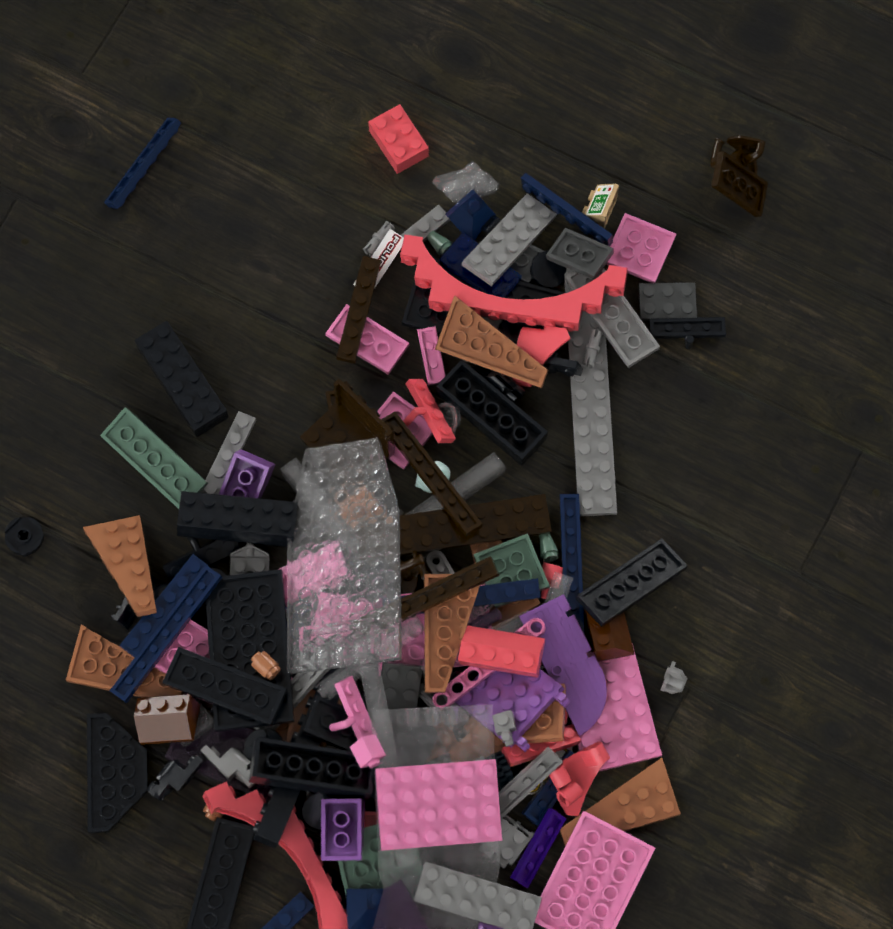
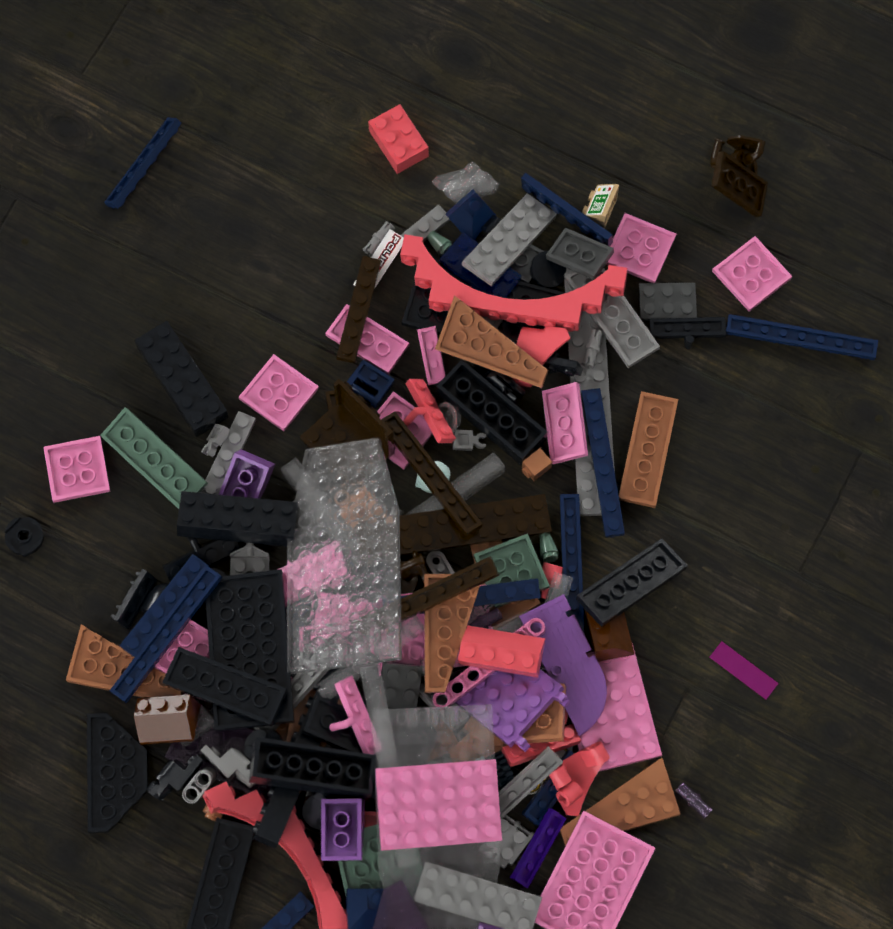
nougat wing [83,515,157,617] -> none
nougat brick [251,651,281,680] -> none
bright pink brick [350,734,386,768] -> none
light grey plate [492,710,517,747] -> none
light grey piece [661,661,687,694] -> none
none -> bright pink plate [43,436,111,503]
none -> light grey beam [182,767,217,803]
none -> light grey plate [201,424,230,457]
none -> bright pink plate [239,354,319,432]
none -> dark blue plate [347,359,395,408]
none -> light grey plate [453,430,486,451]
none -> nougat brick [522,448,552,481]
none -> bright pink plate [542,382,588,464]
none -> dark blue plate [581,388,625,538]
none -> nougat plate [619,391,678,508]
none -> clear purple pin [675,782,713,819]
none -> magenta sticker [709,641,779,699]
none -> bright pink plate [712,236,792,312]
none -> dark blue plate [726,314,878,360]

